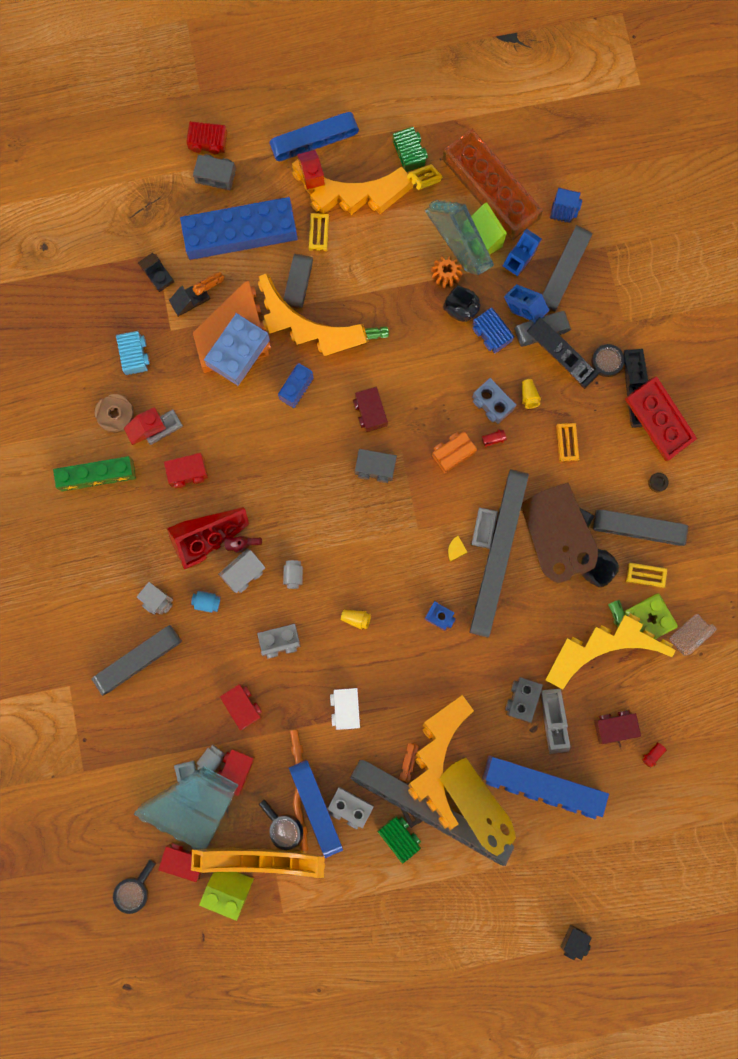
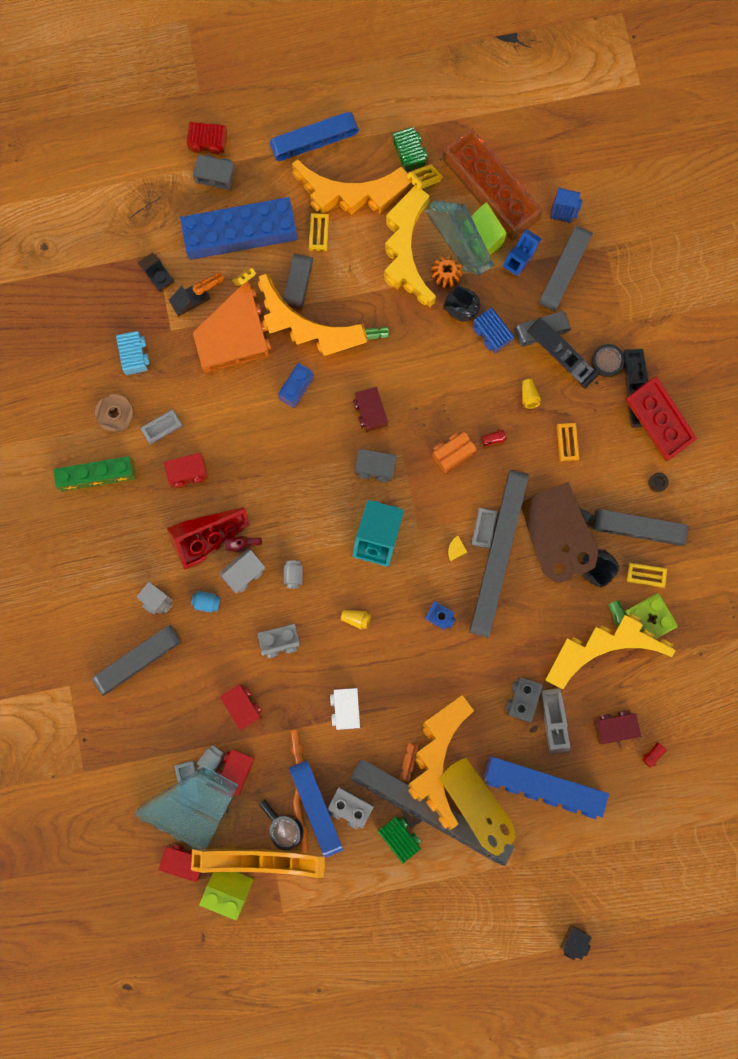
piece [113,859,156,914] -> none
red slope [124,407,166,445] -> none
medium blue brick [204,313,270,386] -> none
red slope [297,150,325,190] -> none
sand blue brick [472,378,516,424] -> none
blue brick [504,284,549,322] -> none
clear panel [669,614,717,656] -> none
none -> yellow tile [232,268,256,286]
none -> teal slope [352,500,404,567]
none -> yellow arch [384,185,436,307]

